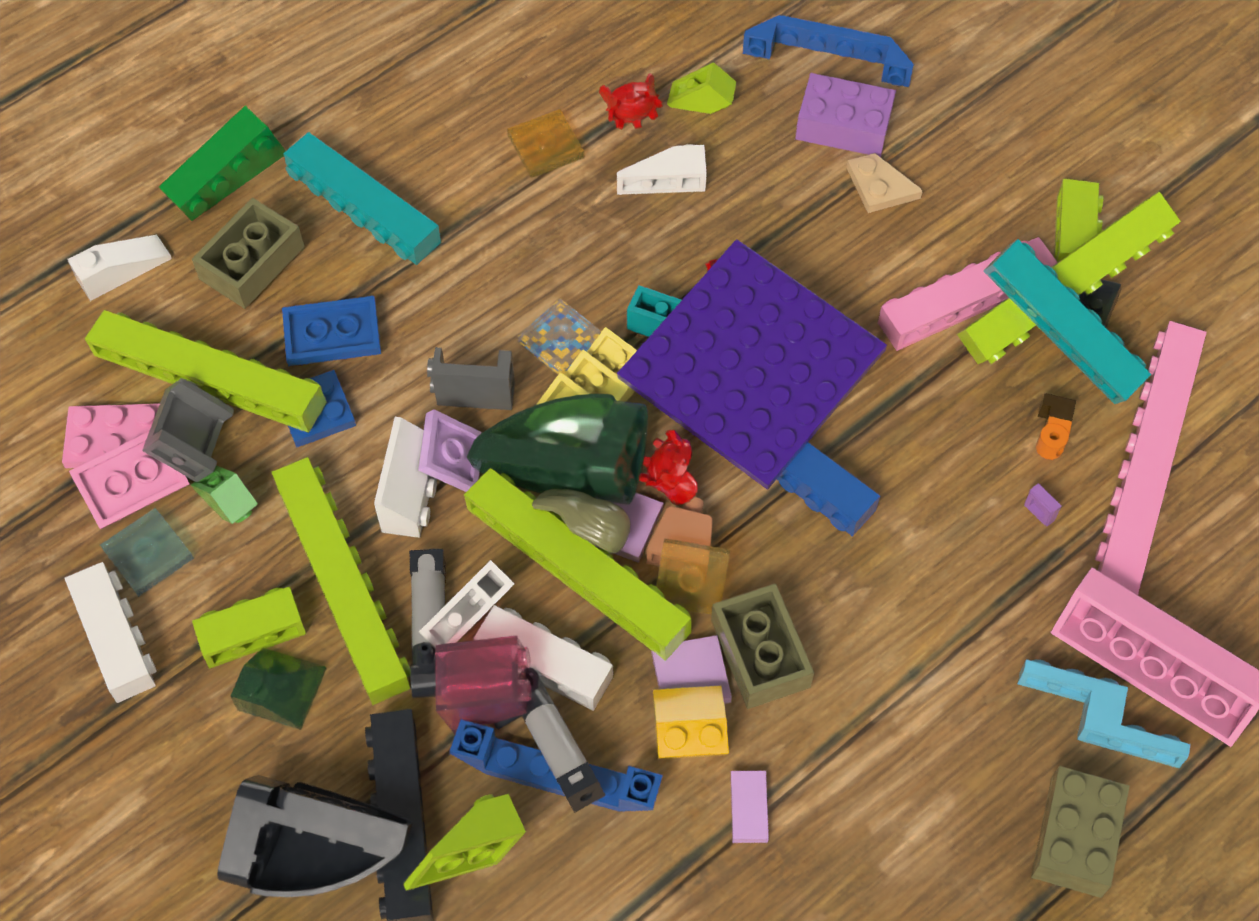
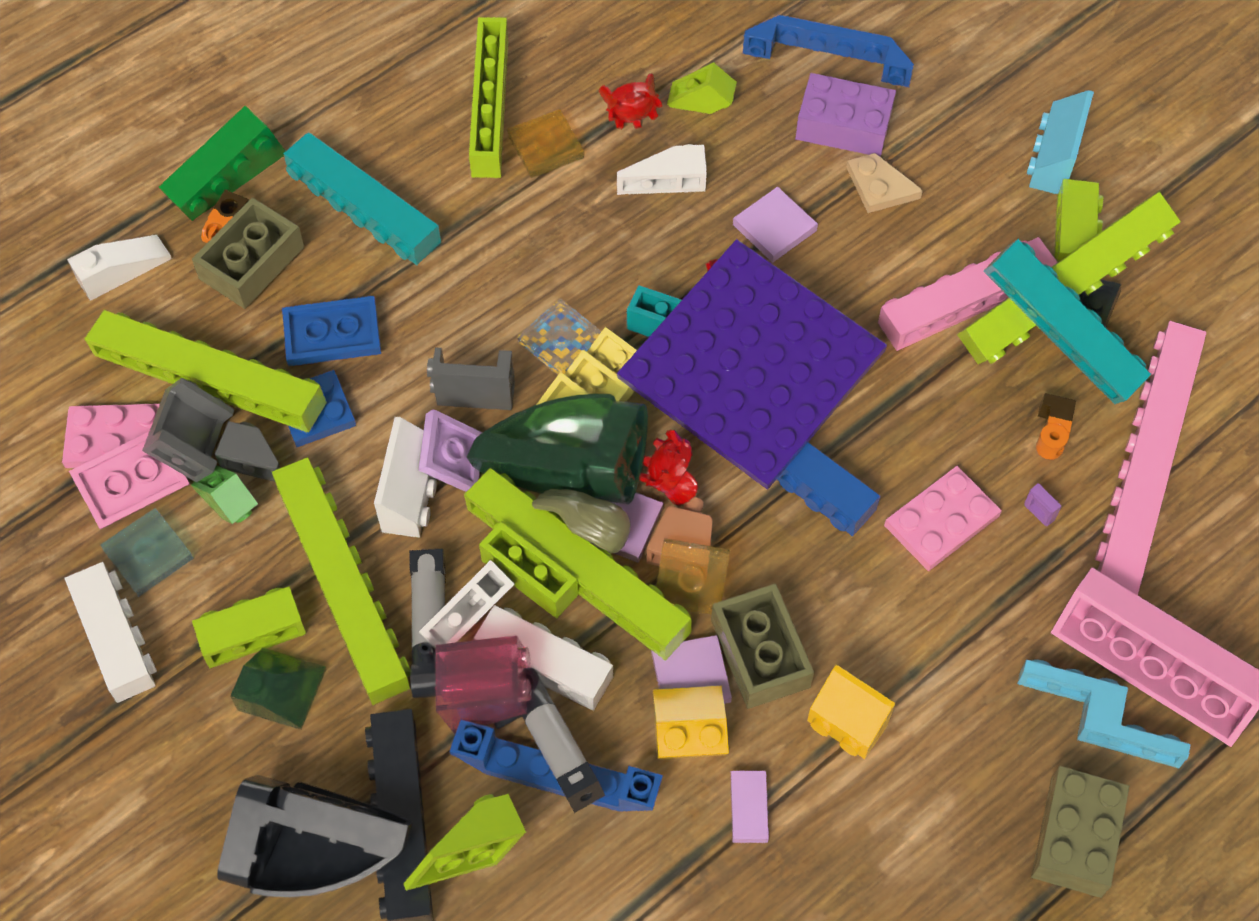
none -> leg [201,190,249,243]
none -> dark grey slope [215,421,280,482]
none -> lime brick [469,17,508,178]
none -> lime brick [479,521,578,619]
none -> lavender tile [733,187,818,262]
none -> yellow slope [807,665,896,759]
none -> bright pink plate [884,466,1002,572]
none -> medium azure slope [1026,90,1094,194]

